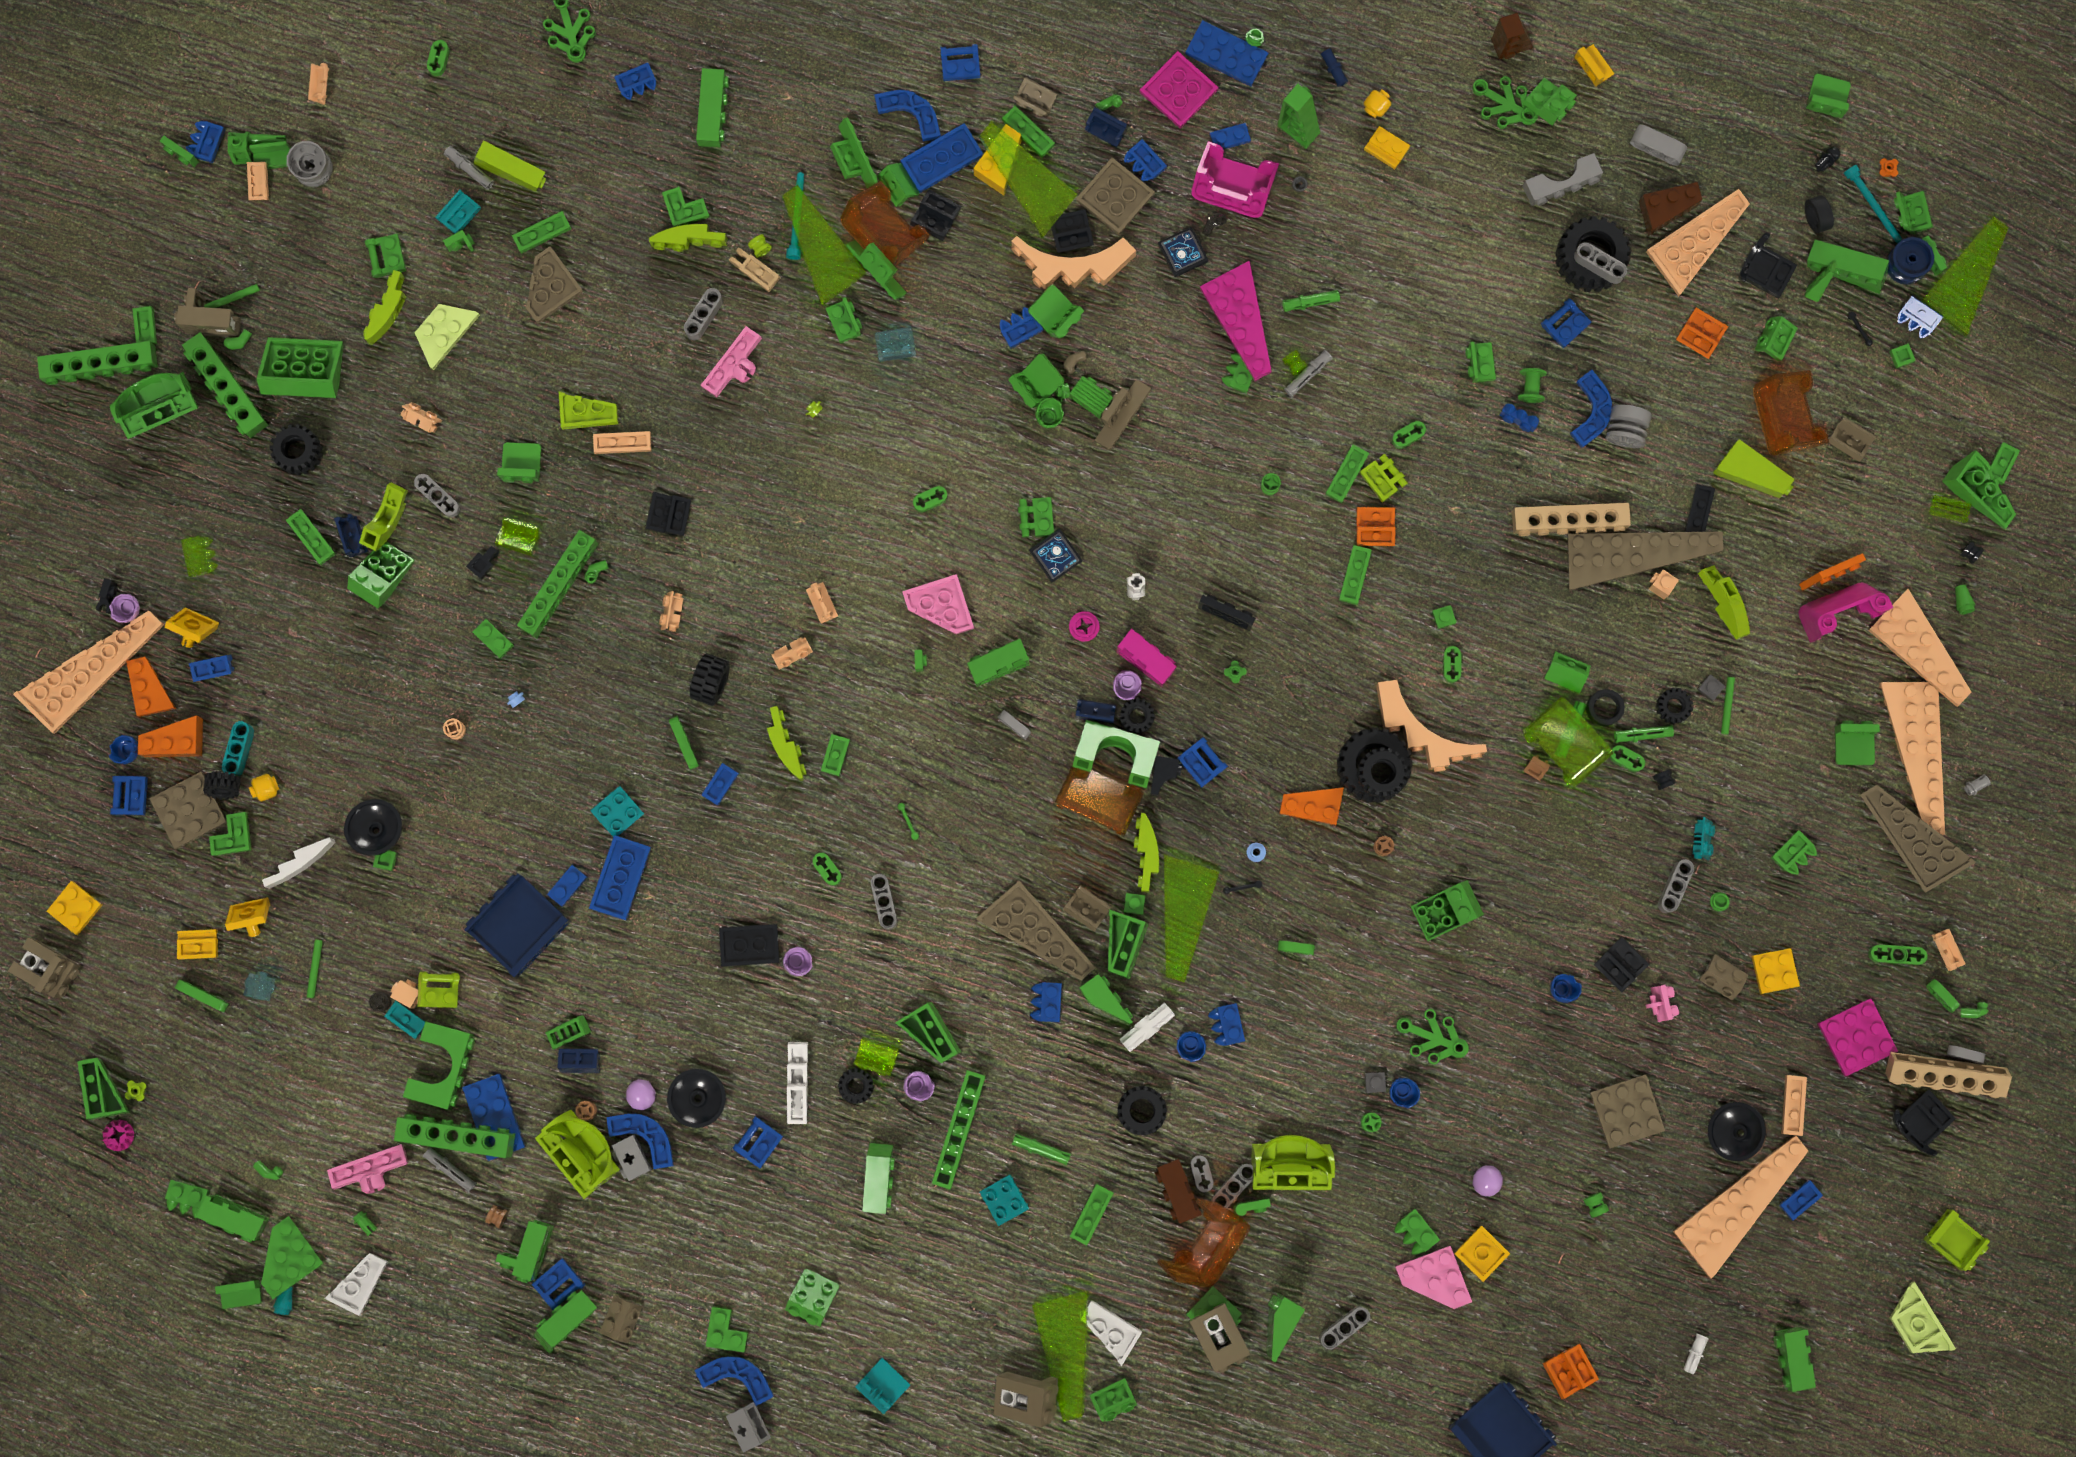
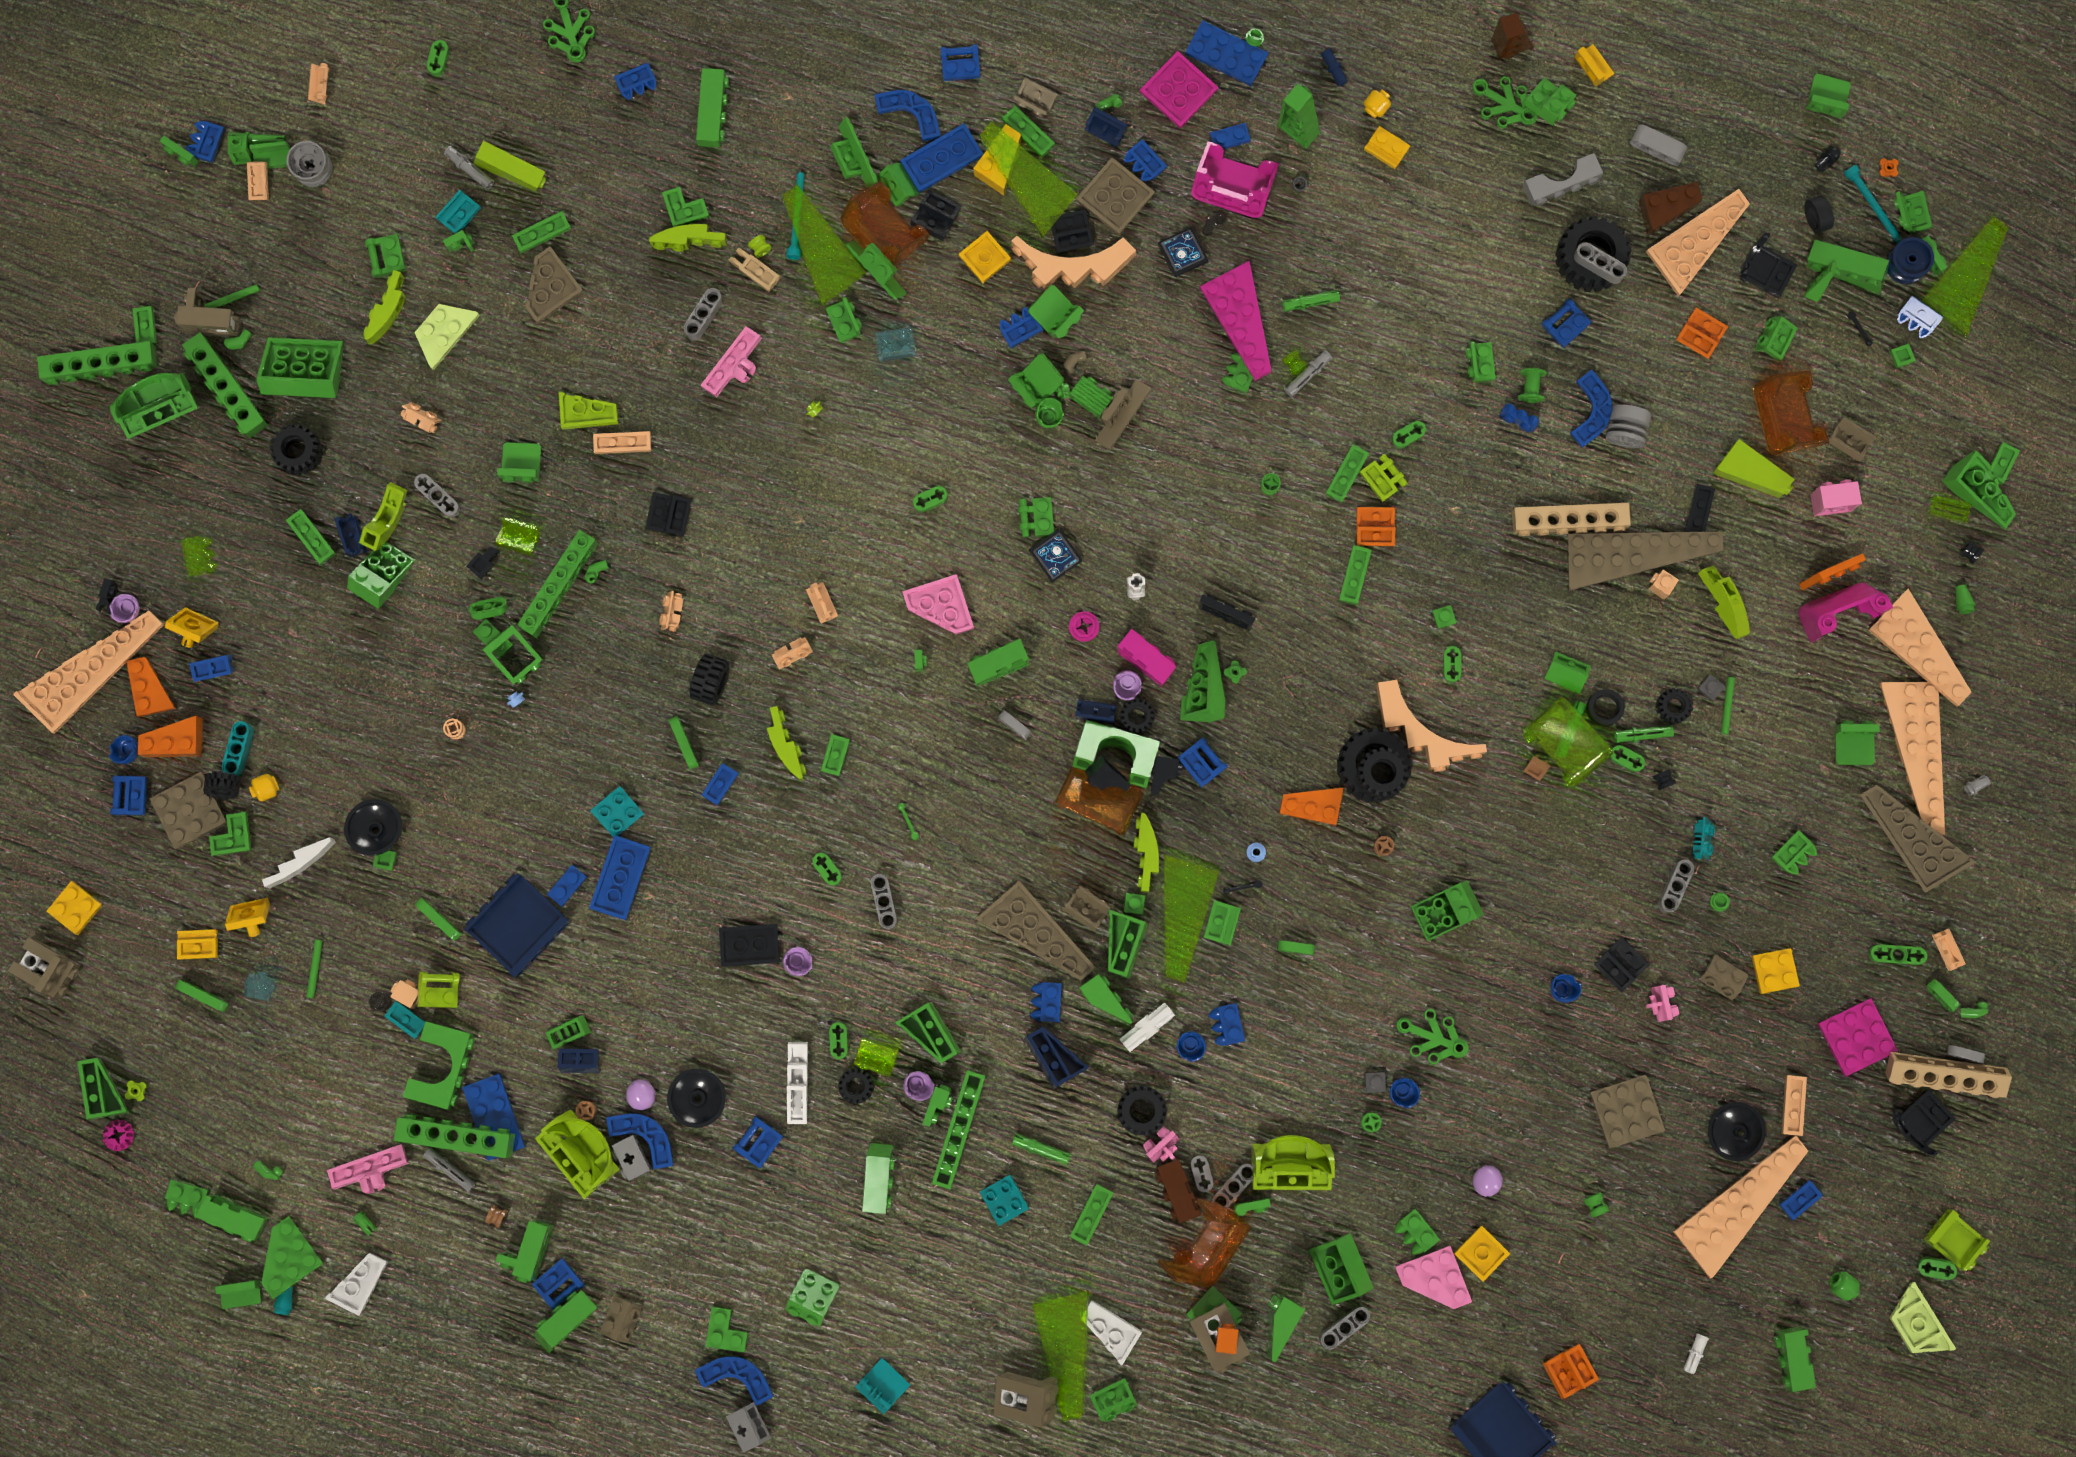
none -> bright green beam [414,897,462,941]
none -> bright green plate [469,597,508,620]
none -> bright green window [482,624,543,684]
none -> bright green beam [829,1022,848,1059]
none -> bright green plate [922,1084,953,1127]
none -> yellow plate [958,231,1011,284]
none -> dark blue wedge [1024,1027,1090,1089]
none -> black arch [1085,755,1131,791]
none -> bright pink hips [1143,1127,1180,1163]
none -> bright green wedge [1180,640,1225,722]
none -> bright green plate [1203,900,1241,946]
none -> orange brick [1215,1323,1238,1354]
none -> bright green slope [1309,1233,1374,1305]
none -> bright pink brick [1810,479,1862,517]
none -> bright green head [1829,1271,1860,1301]
none -> bright green beam [1918,1257,1957,1280]

